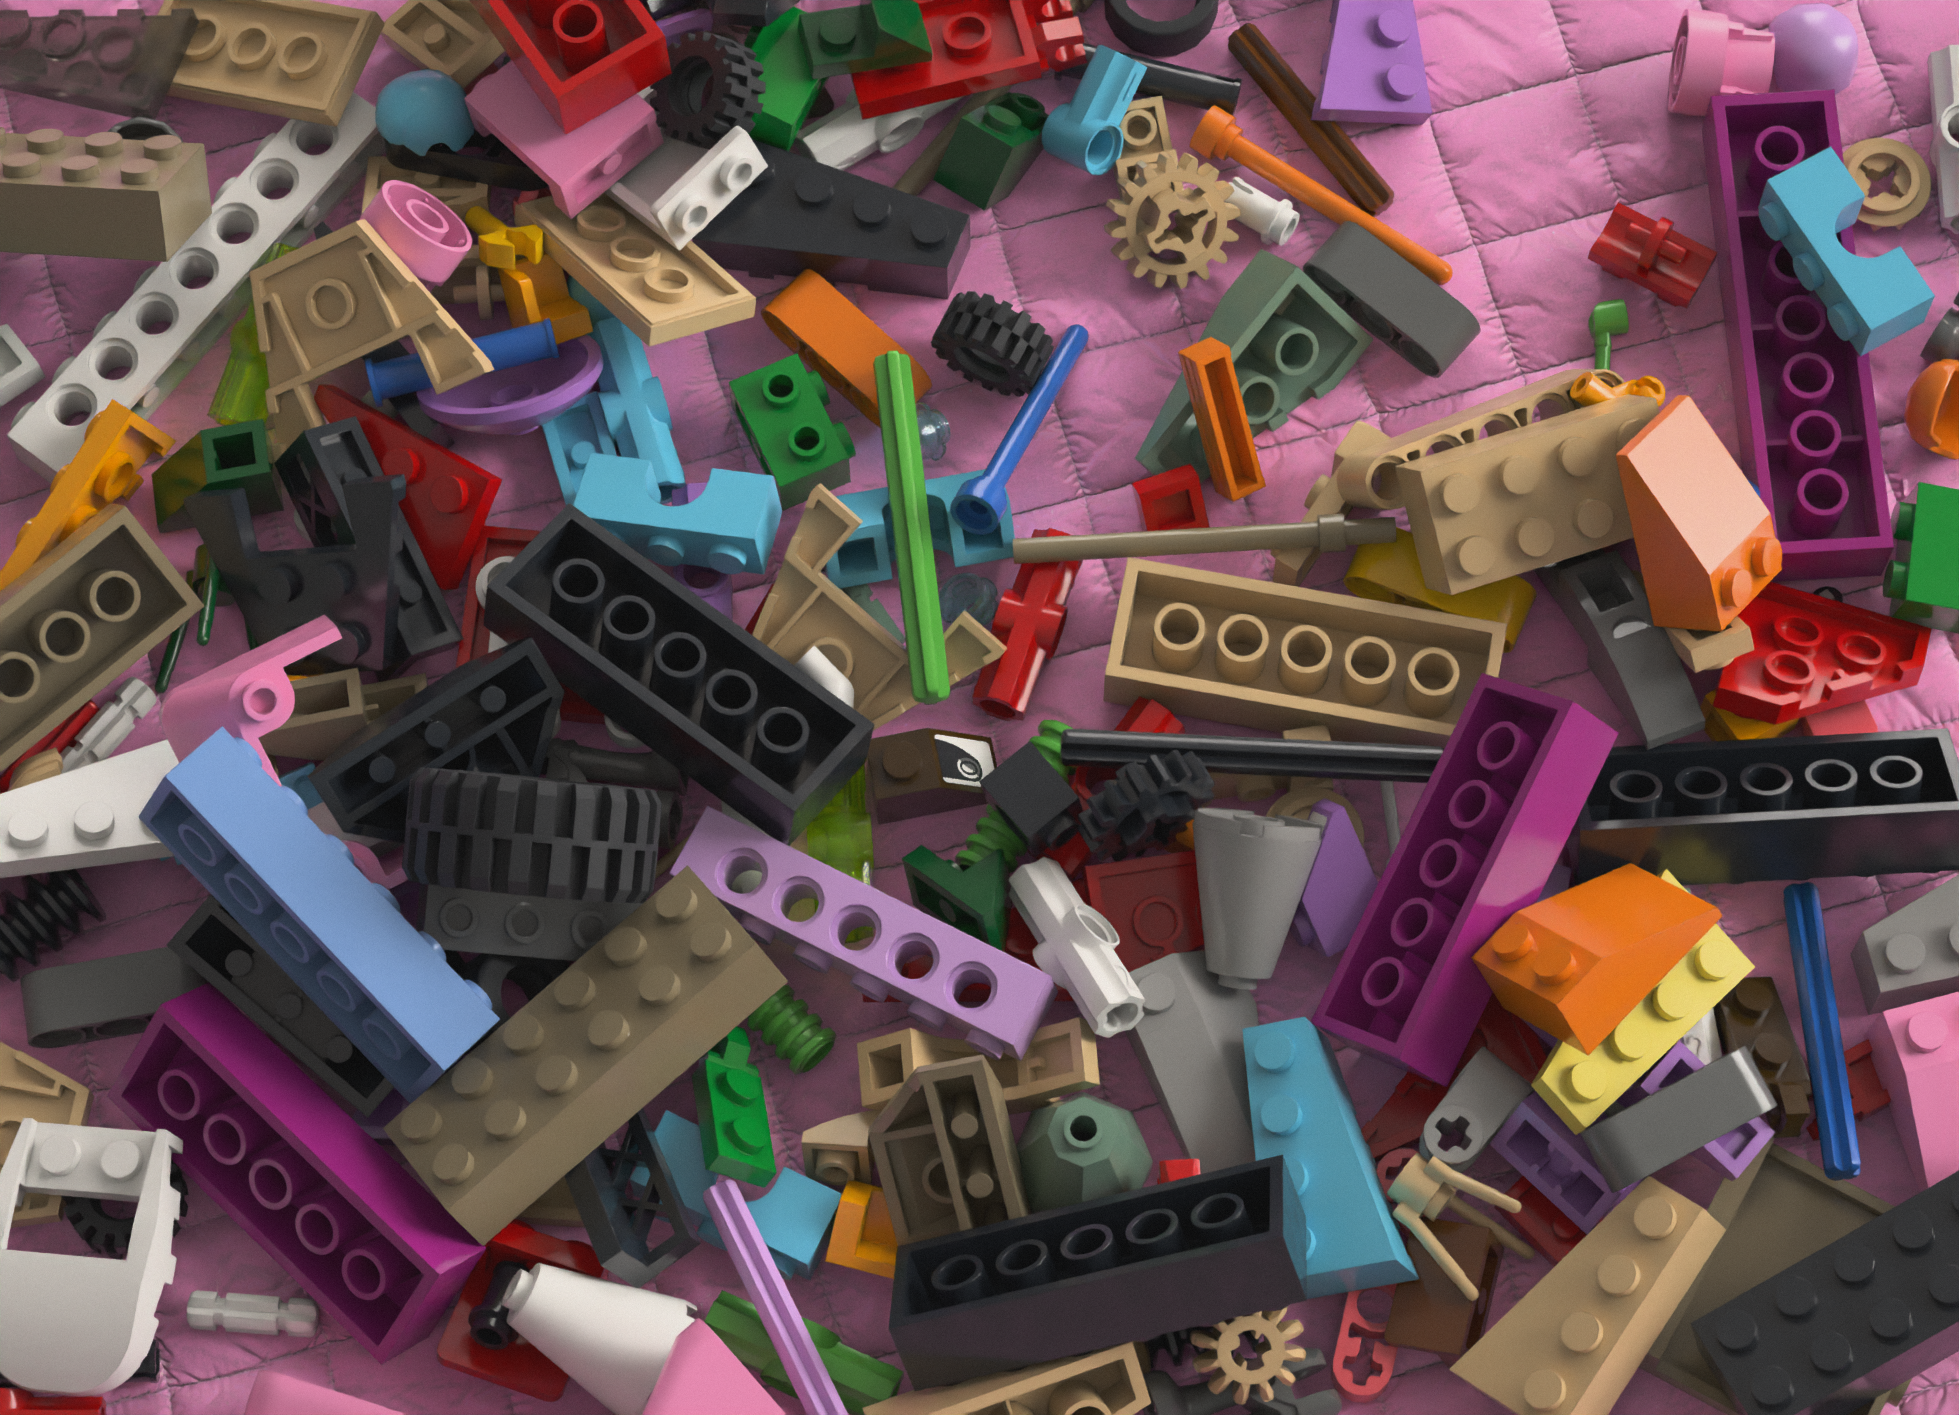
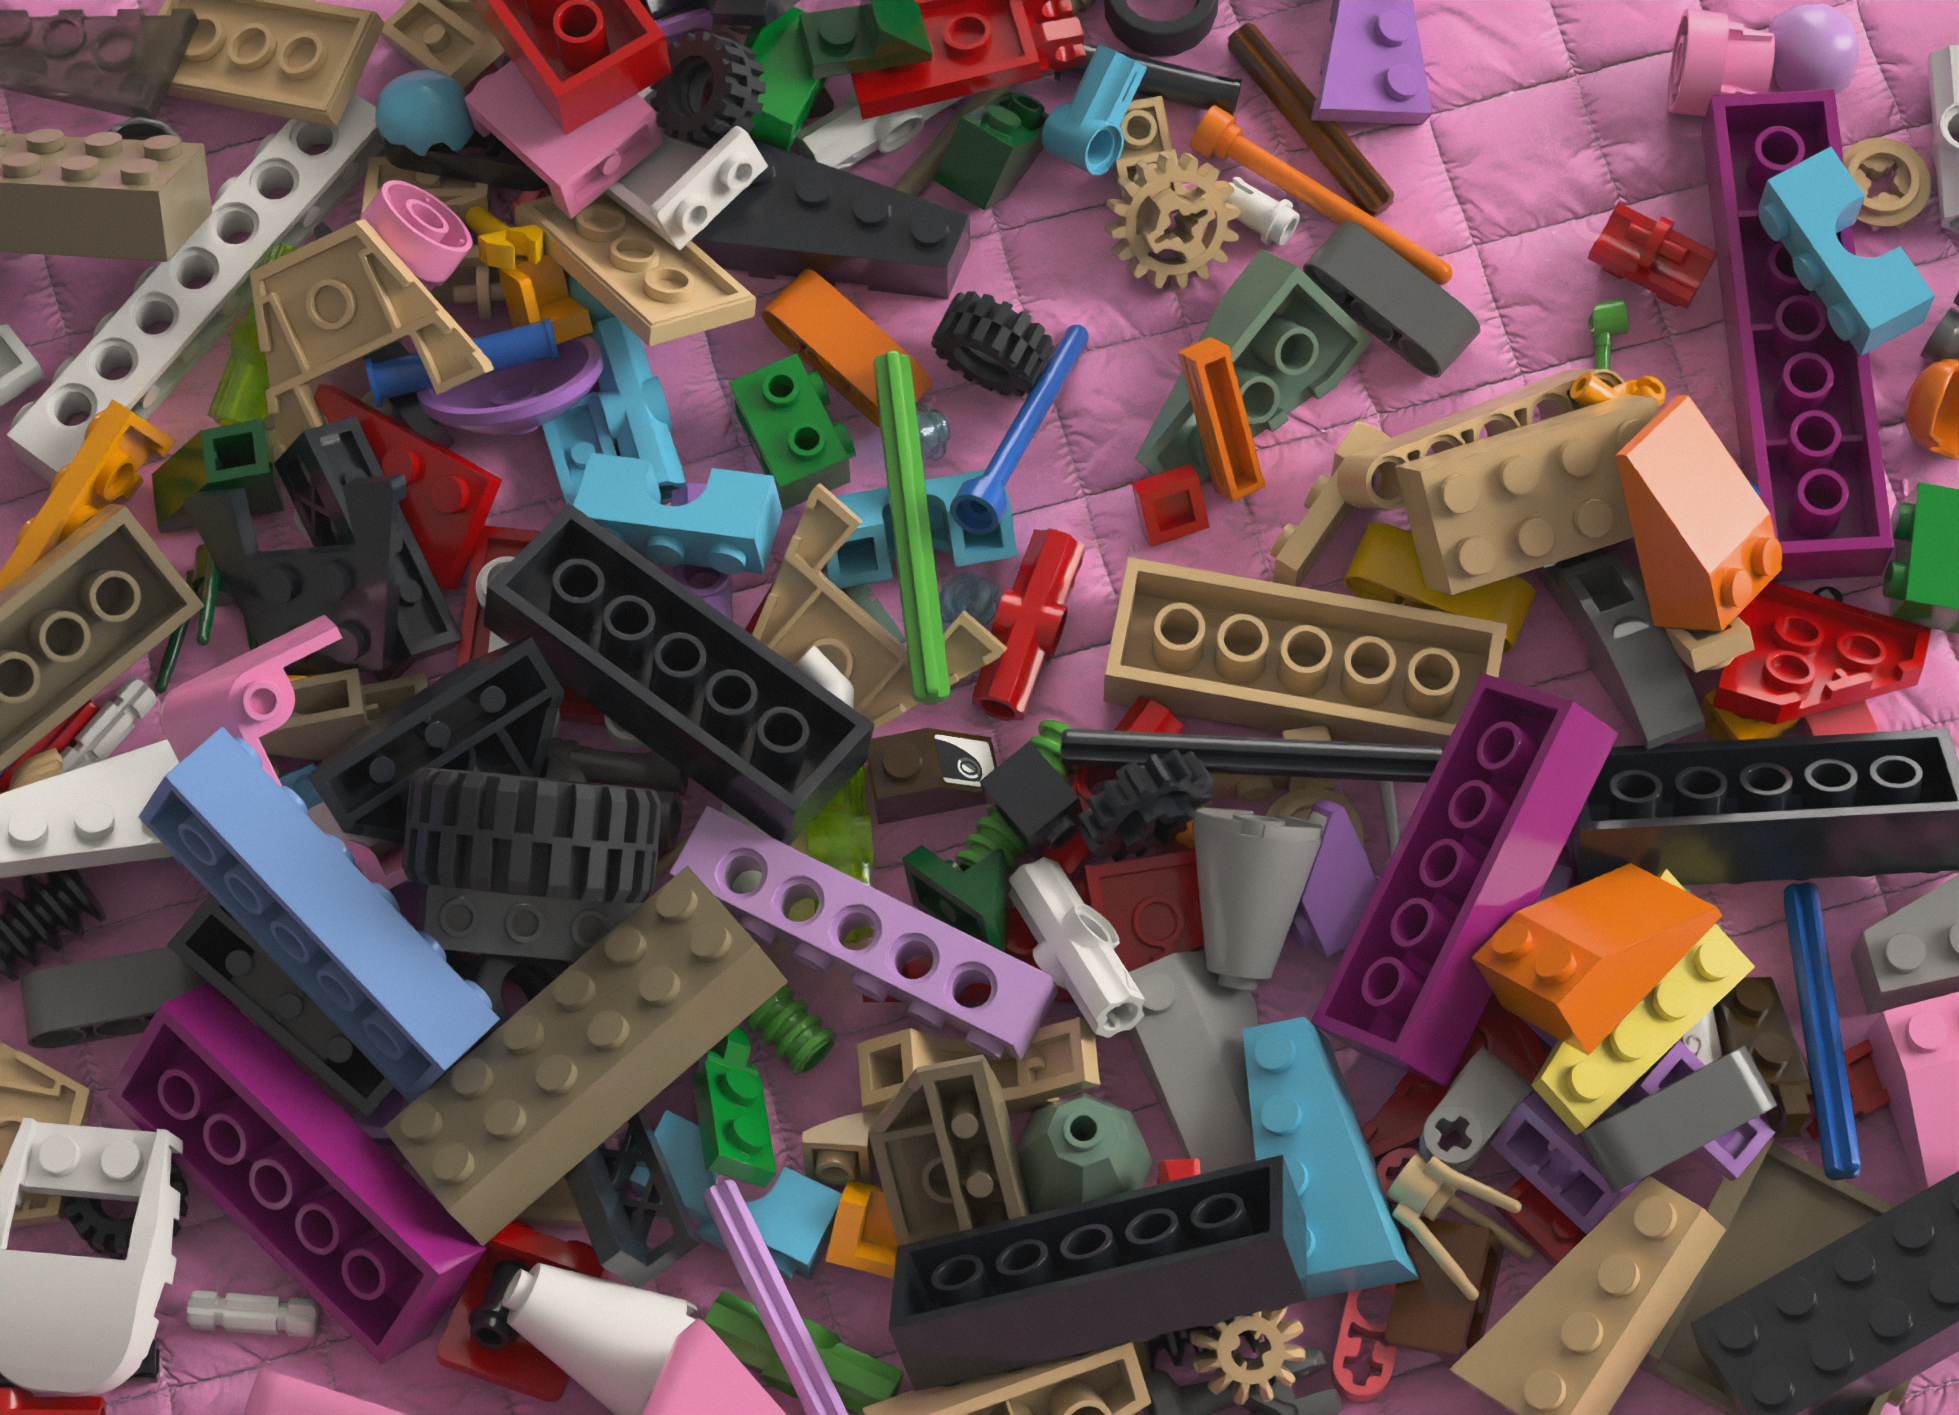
dark tan bar [1013,513,1396,564] -> none

